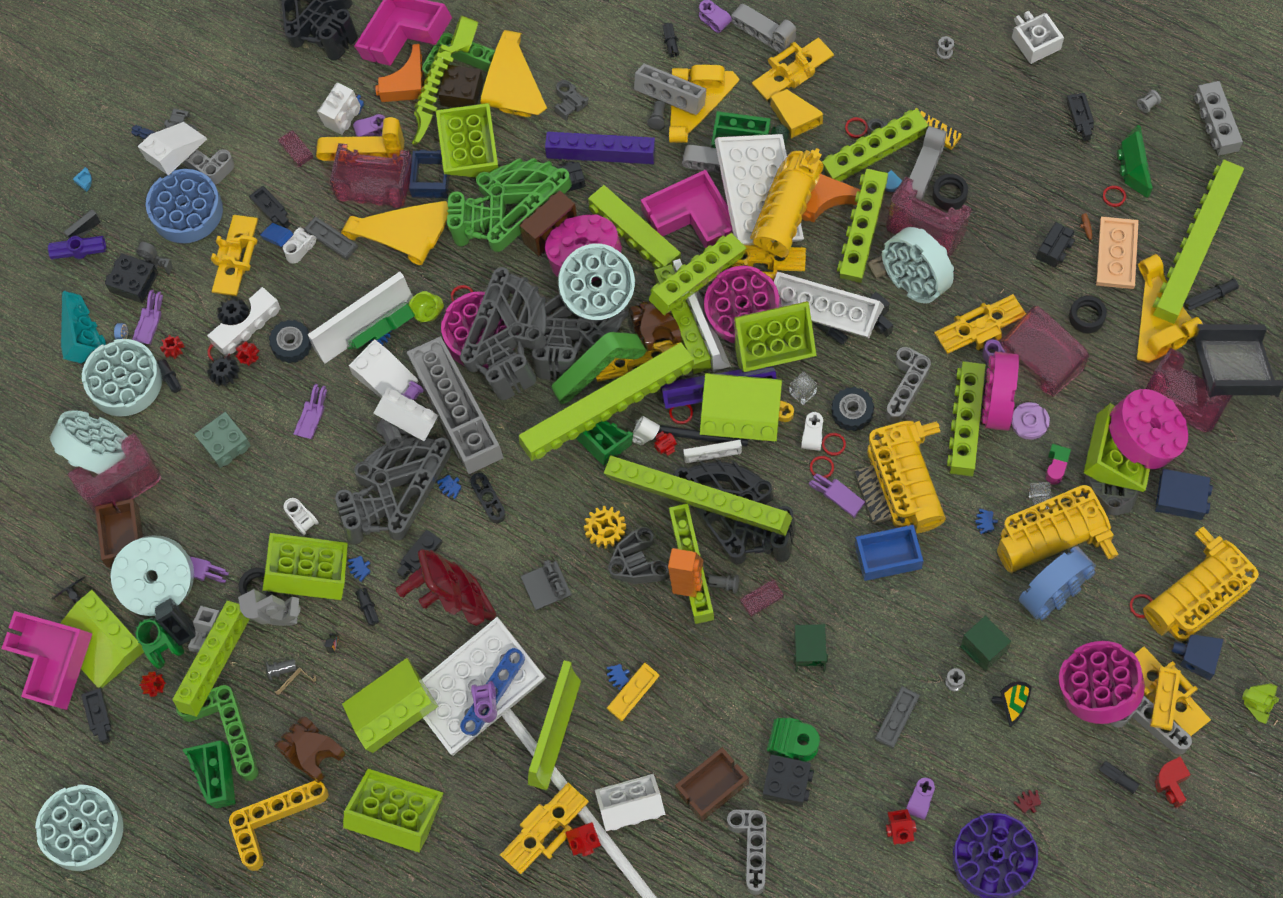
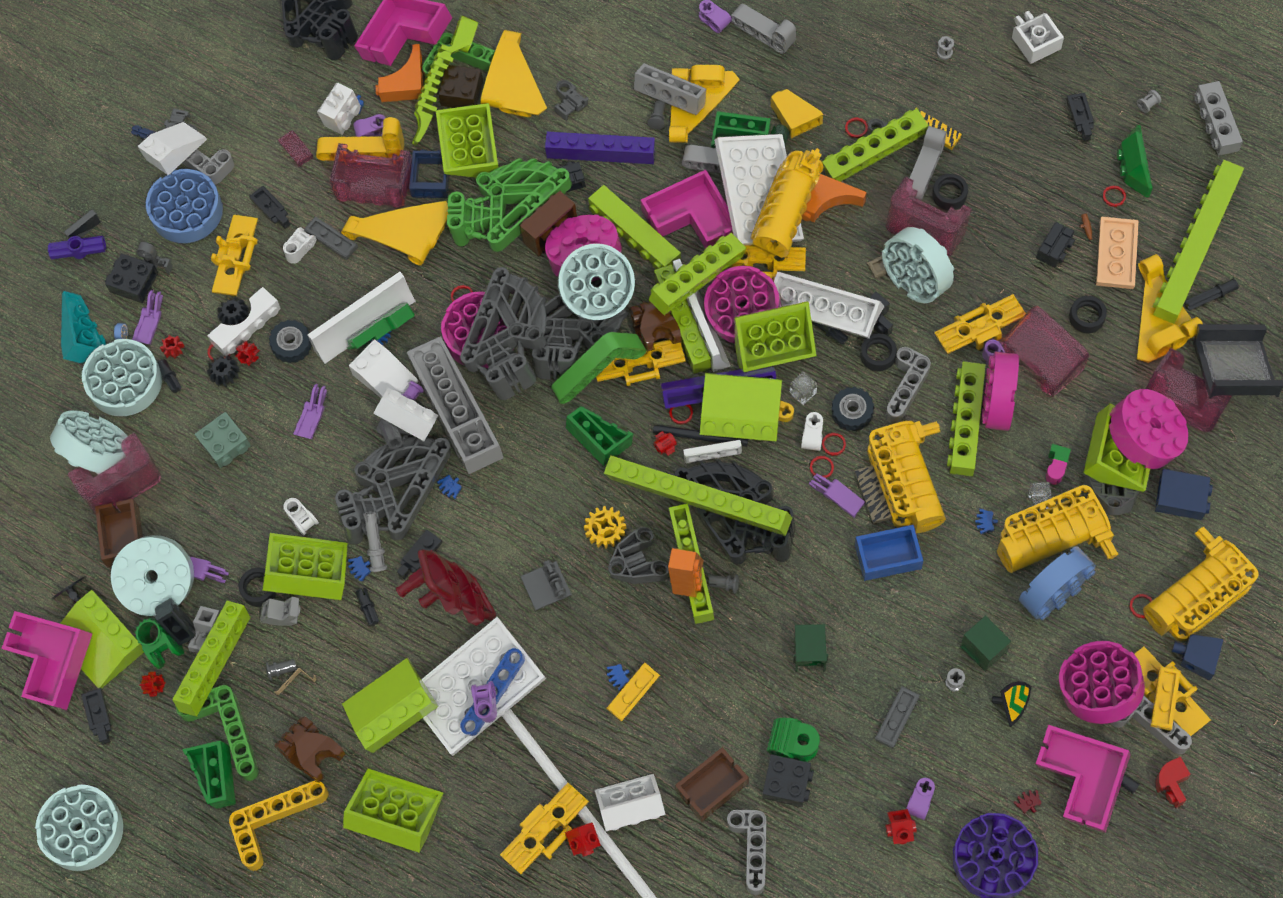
dark azure tile [73,167,92,192] -> none
light grey brick [238,589,285,624] -> none
blue tile [260,223,294,247] -> none
black tile [324,633,339,653] -> none
lime hair [409,291,444,323] -> none
black beam [470,473,506,524] -> none
lime brick [519,343,694,461] -> none
lime arch [528,660,581,790] -> none
white piece [632,416,660,445] -> none
black axle [663,23,679,58] -> none
clear pink tile [740,579,784,617] -> none
yellow piece [752,37,834,101] -> none
lime brick [837,169,888,283] -> none
dark azure tile [885,170,904,192] -> none
lavender tile [1011,402,1050,440] -> none
lime brick [1242,683,1279,724] -> none
none -> light grey pin [363,511,387,572]
none -> black tyre [860,333,897,371]
none -> dark pink piece [1036,725,1131,833]

